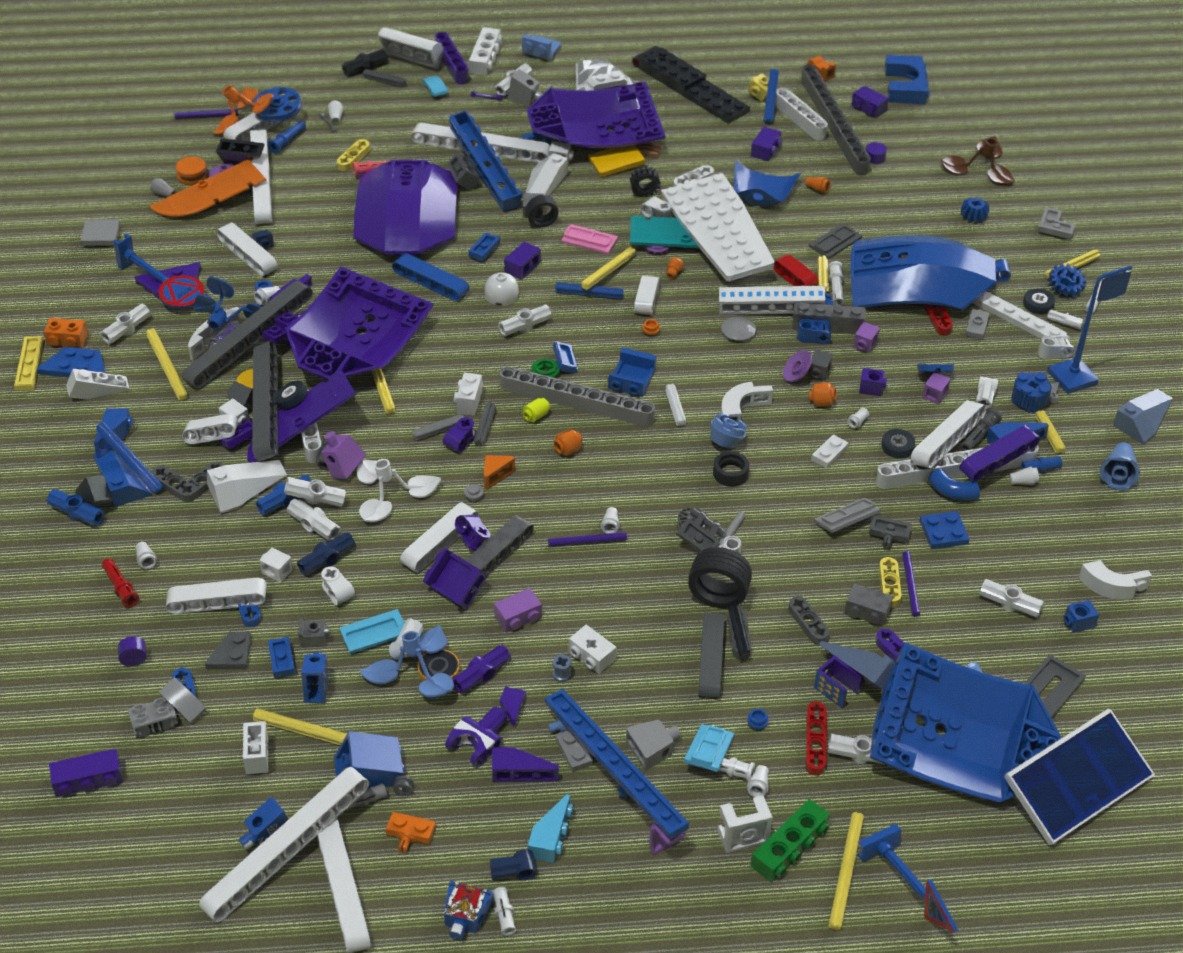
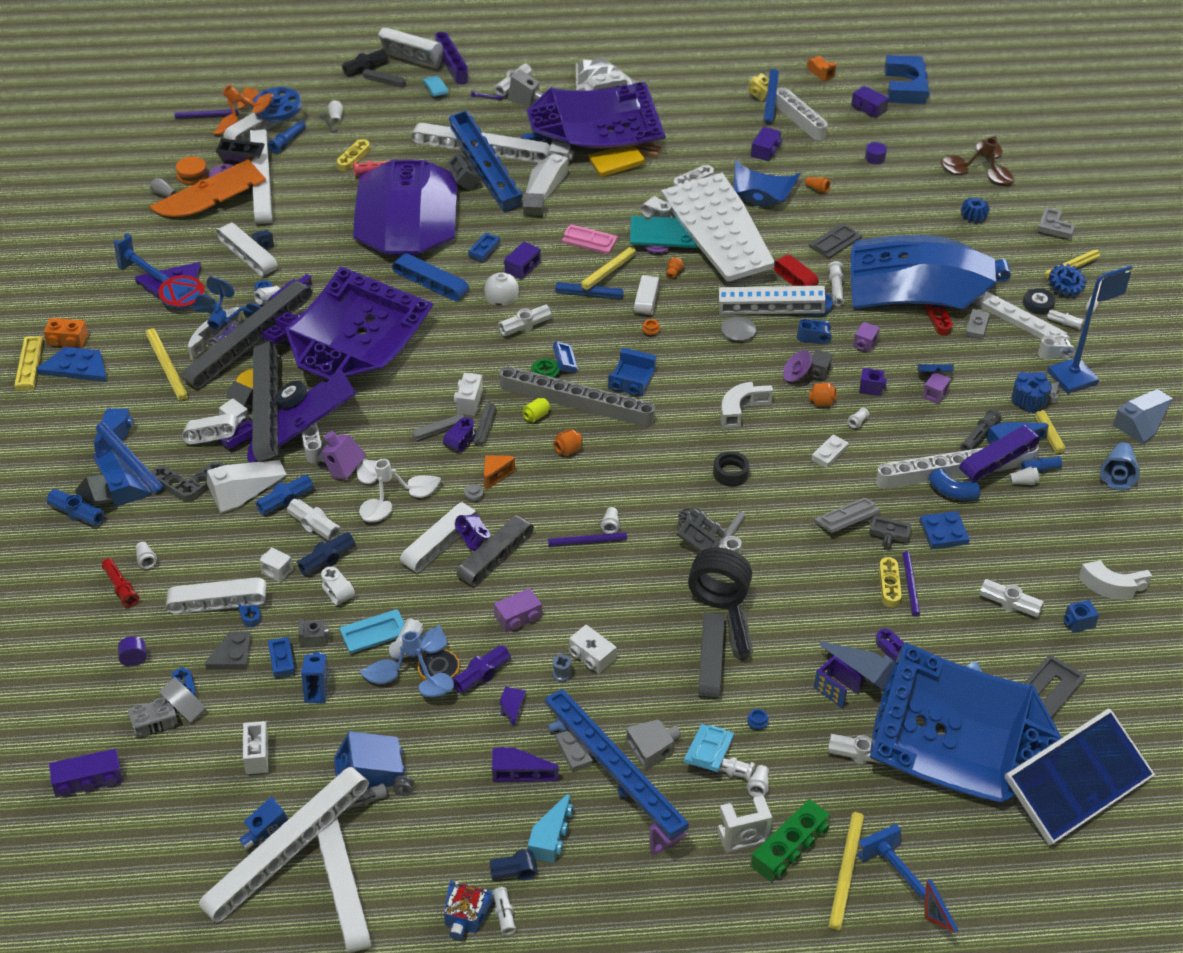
white slope [66,369,129,400] -> none
light grey tile [80,219,120,247] -> none
white piece [100,304,151,345] -> none
light yellow axle [253,709,347,745] -> none
white piece [284,477,346,507] -> none
light yellow axle [371,369,395,415] -> none
orange plate [386,812,436,853] -> none
dark purple panel [423,548,488,609] -> none
dark purple connector [445,707,507,767] -> none
white brick [469,27,503,76] -> none
medium blue bracket [522,34,561,60] -> none
black tyre [526,195,559,228] -> none
black tyre [630,166,661,197] -> none
black hinge [632,46,750,124] -> none
white axle [666,384,686,426] -> none
medium blue cone [710,413,747,448] -> none
dark grey beam [788,596,829,645] -> none
flat silver brick [792,302,865,334] -> none
dark grey beam [801,64,870,175] -> none
red beam [806,701,827,776] -> none
light yellow axle [818,255,829,293] -> none
flat silver brick [844,584,893,626] -> none
black bush [881,429,915,458] -> none
white beam [911,400,986,469] -> none
white piece [976,376,998,410] -> none

